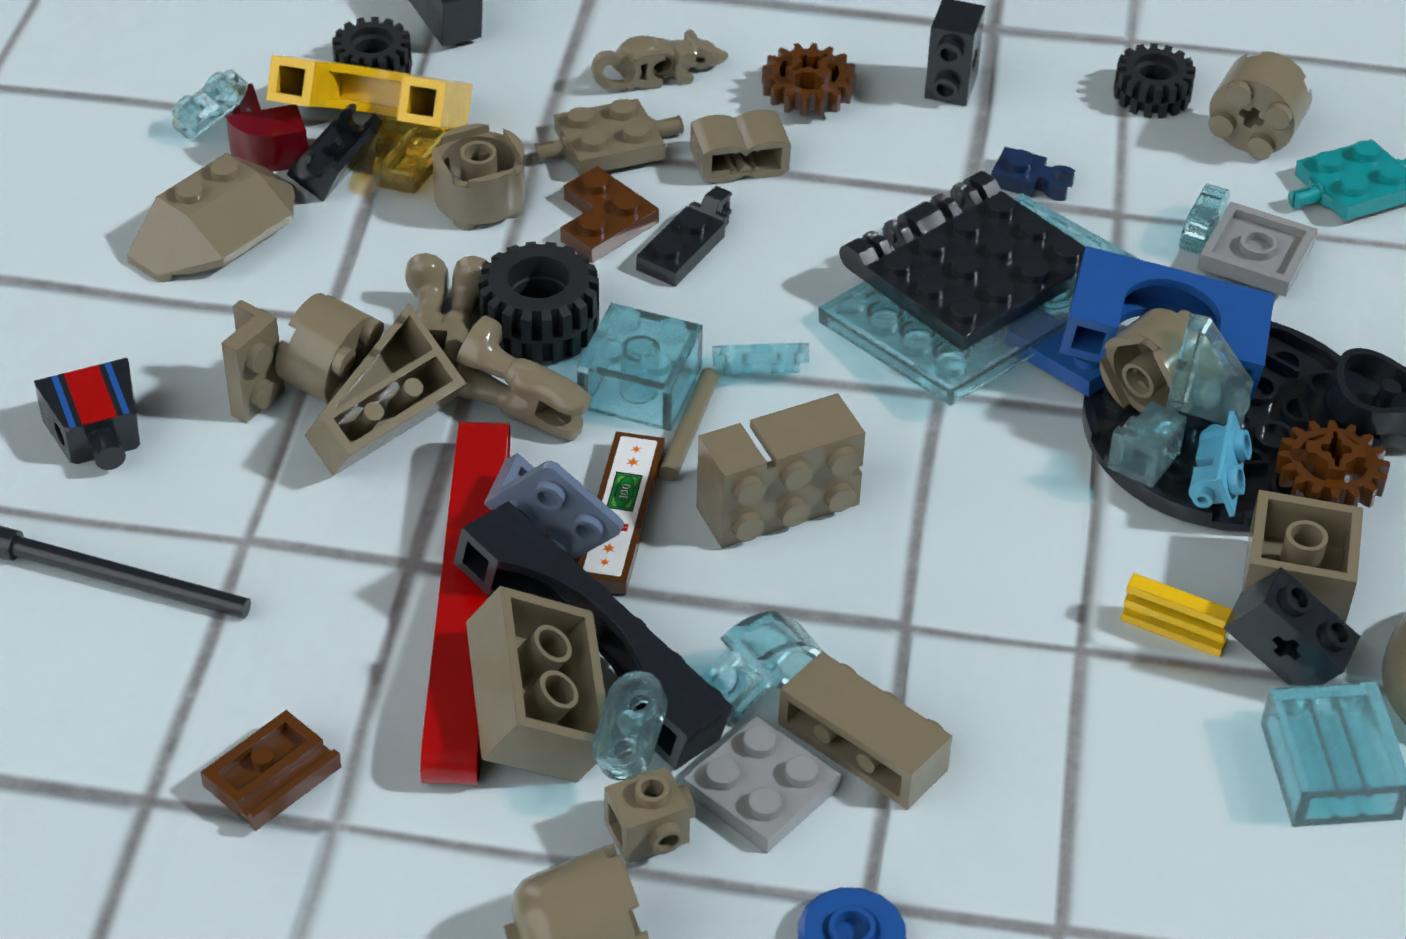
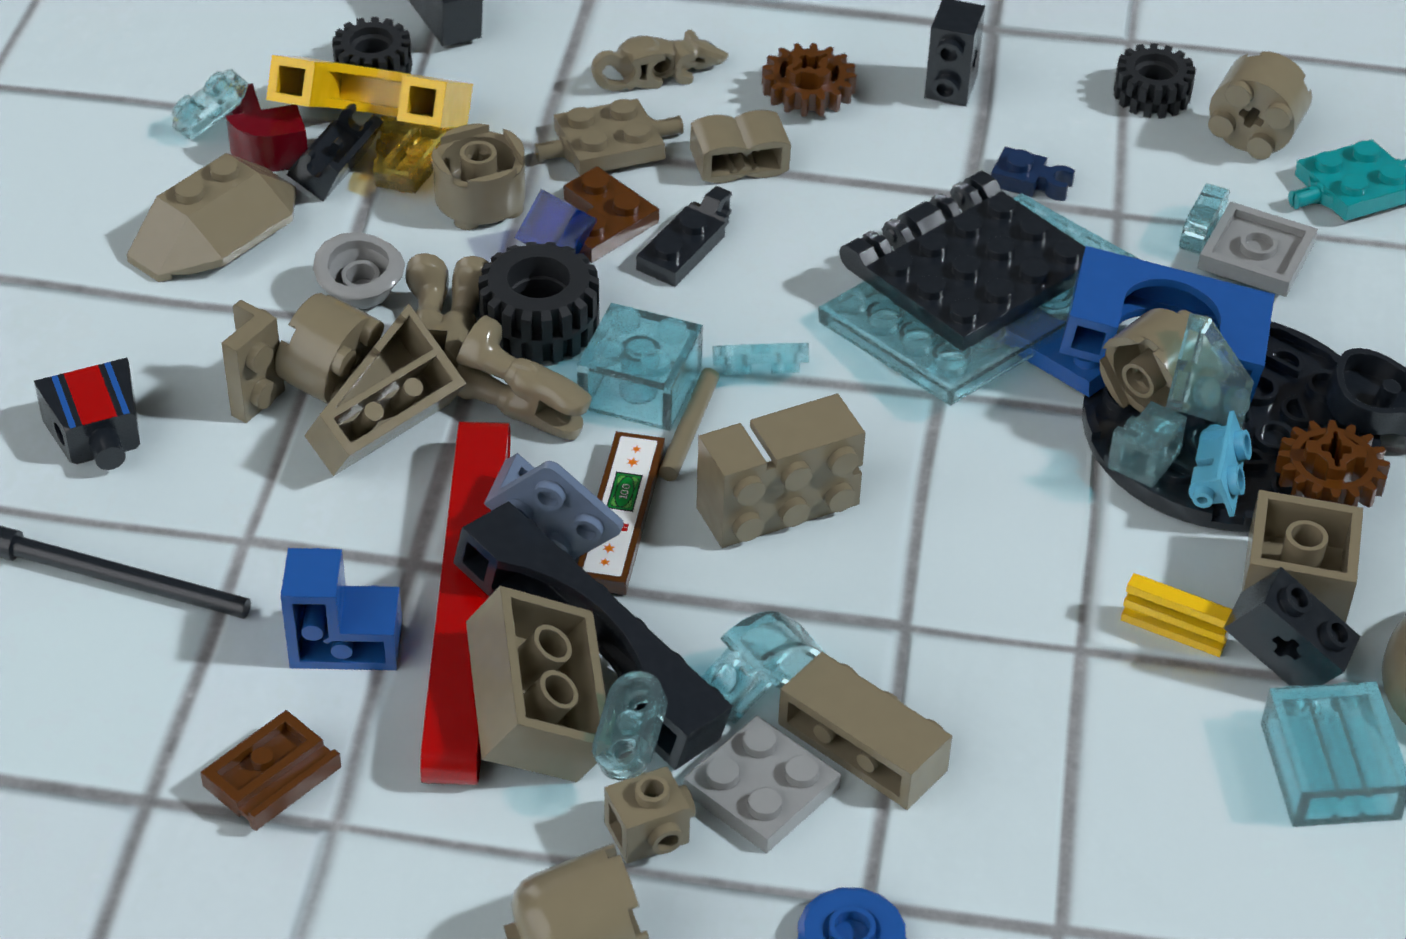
none -> blue brick [280,548,402,671]
none -> light grey hat [313,232,405,309]
none -> clear blue brick [515,189,597,254]

